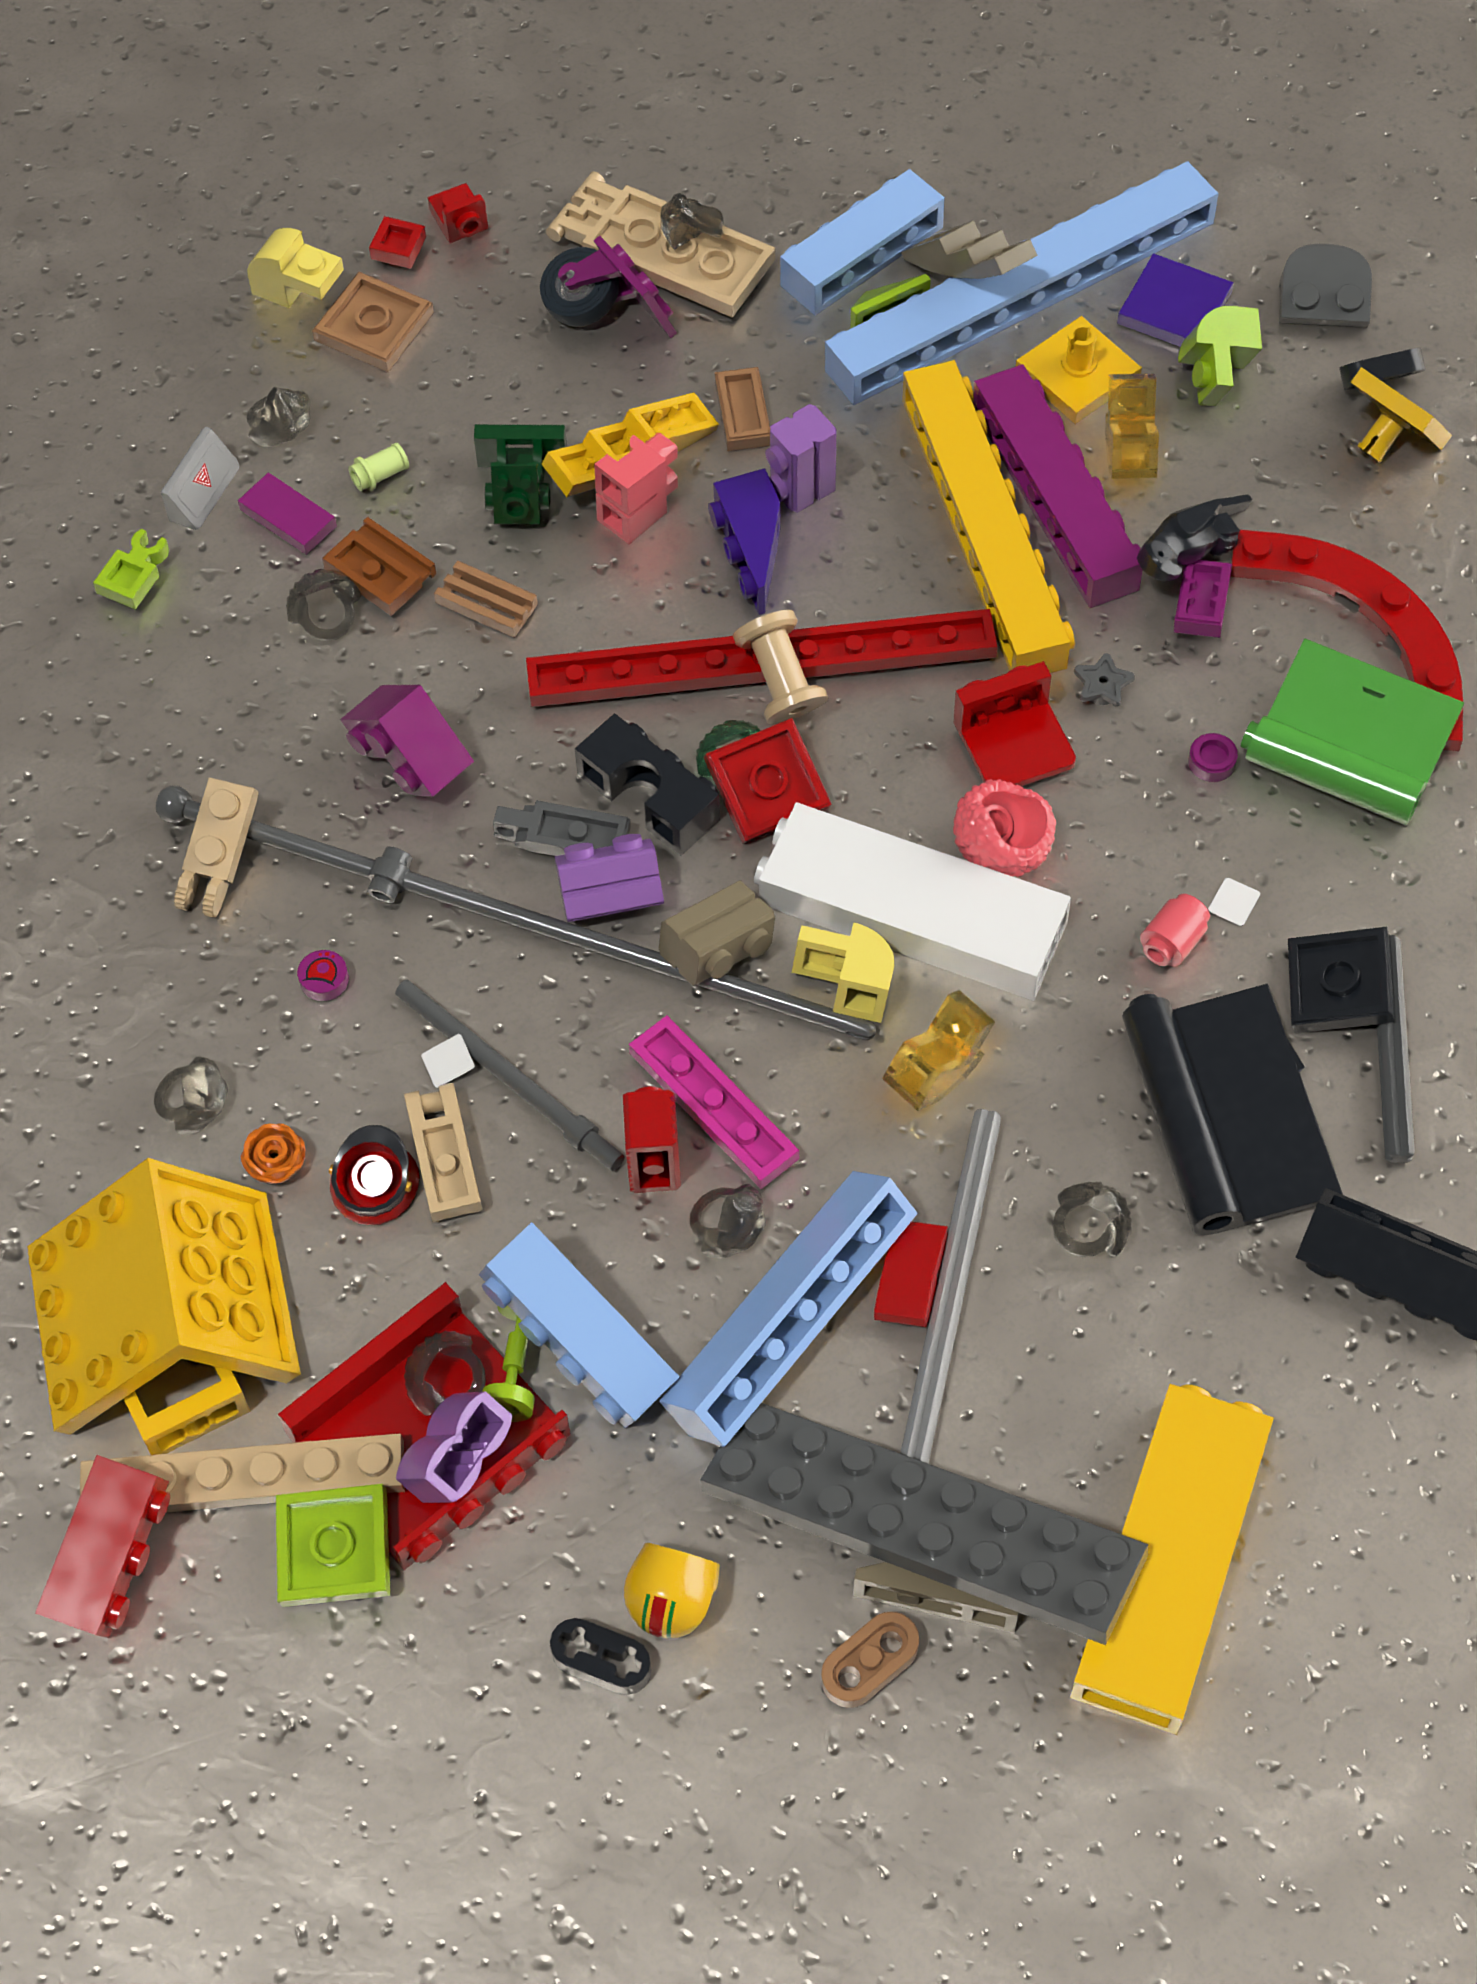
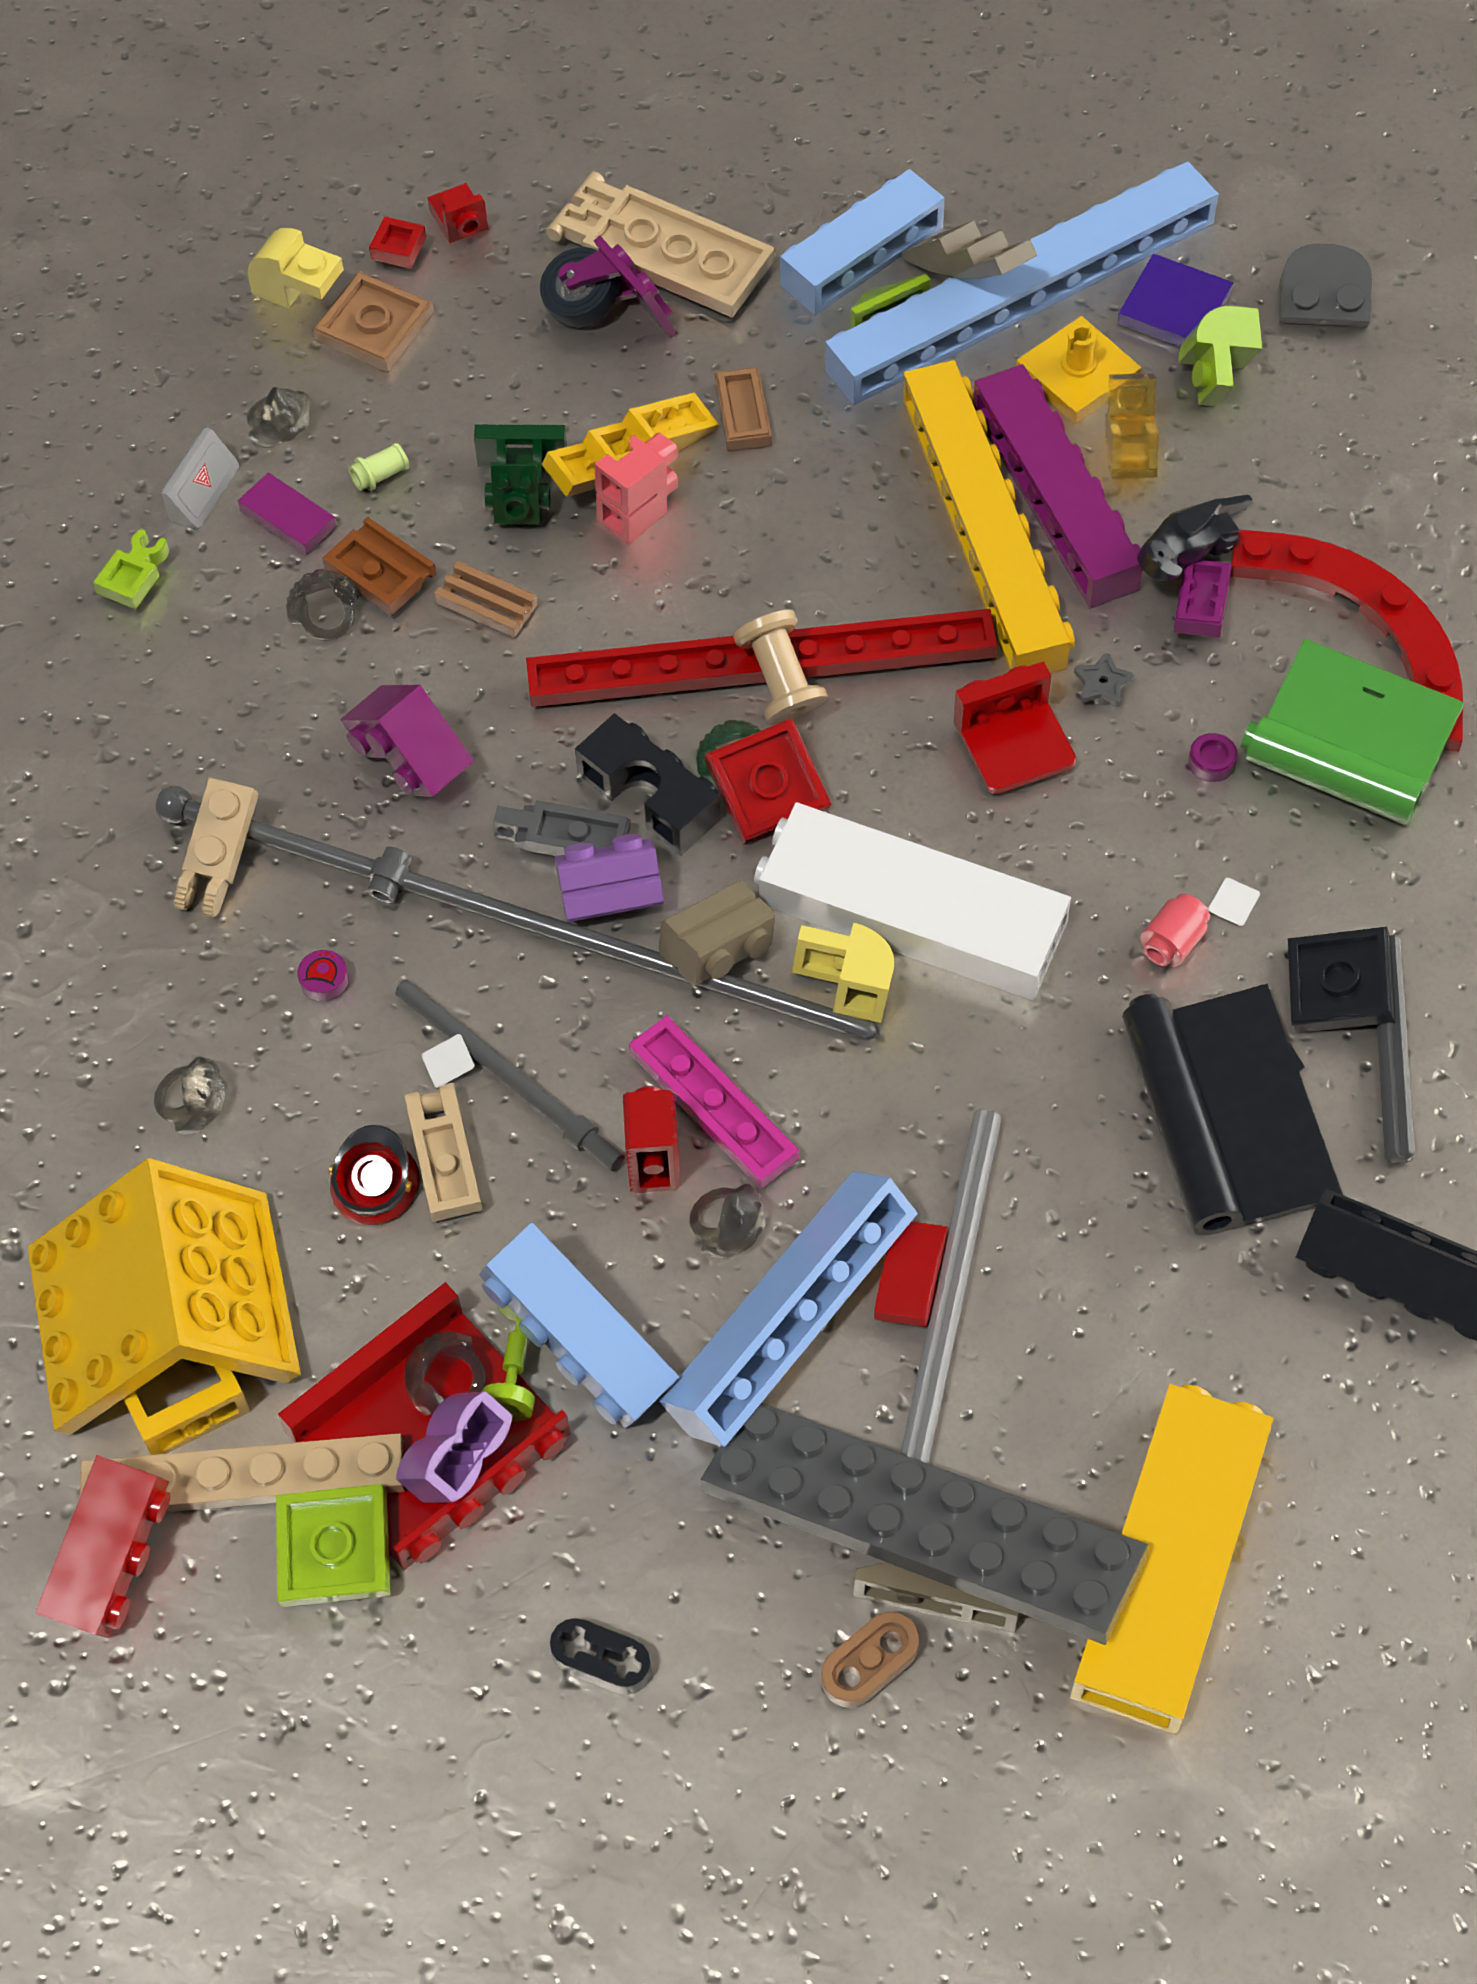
orange plate [241,1123,305,1184] -> none
yellow helmet [624,1542,720,1639] -> none
clear smoke piece [660,192,724,250] -> none
dark purple slope [708,468,780,615] -> none
medium lavender brick [765,404,836,513] -> none
clear yellow brick [882,990,995,1111] -> none
coral hair [953,779,1056,877] -> none
clear smoke piece [1052,1181,1132,1257] -> none
black beam [1339,348,1426,390] -> none
yellow tile [1351,367,1452,463] -> none

